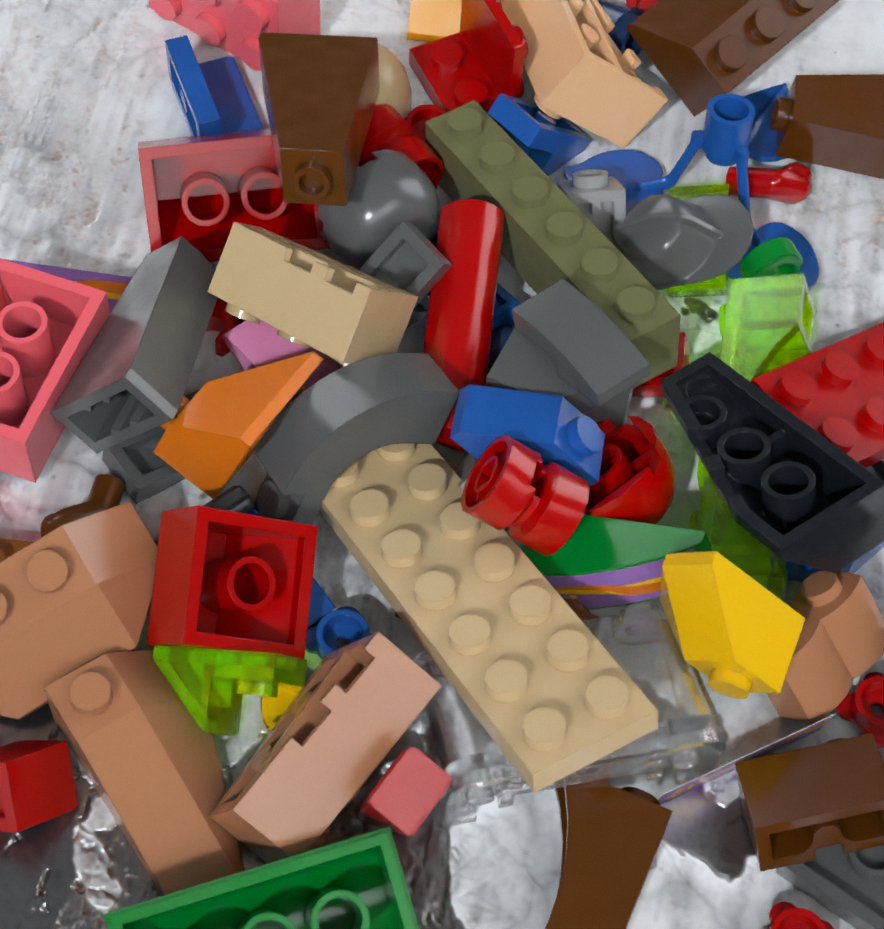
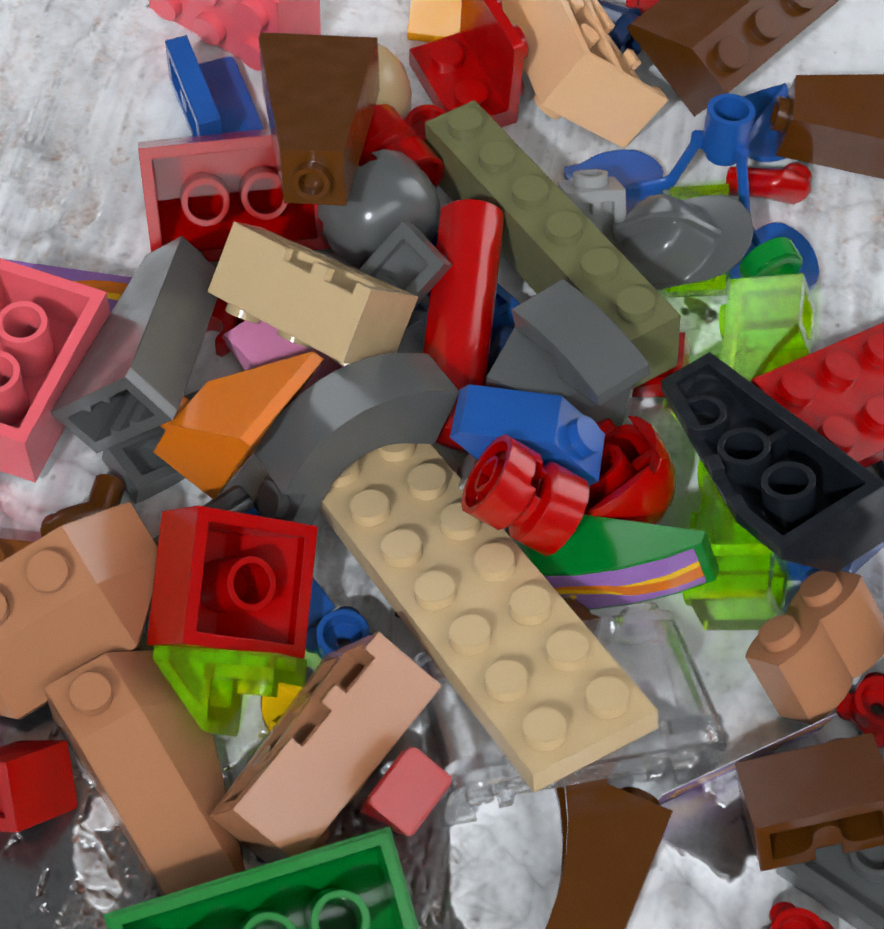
blue slope [487,93,592,176] -> none
yellow slope [660,551,806,699] -> none

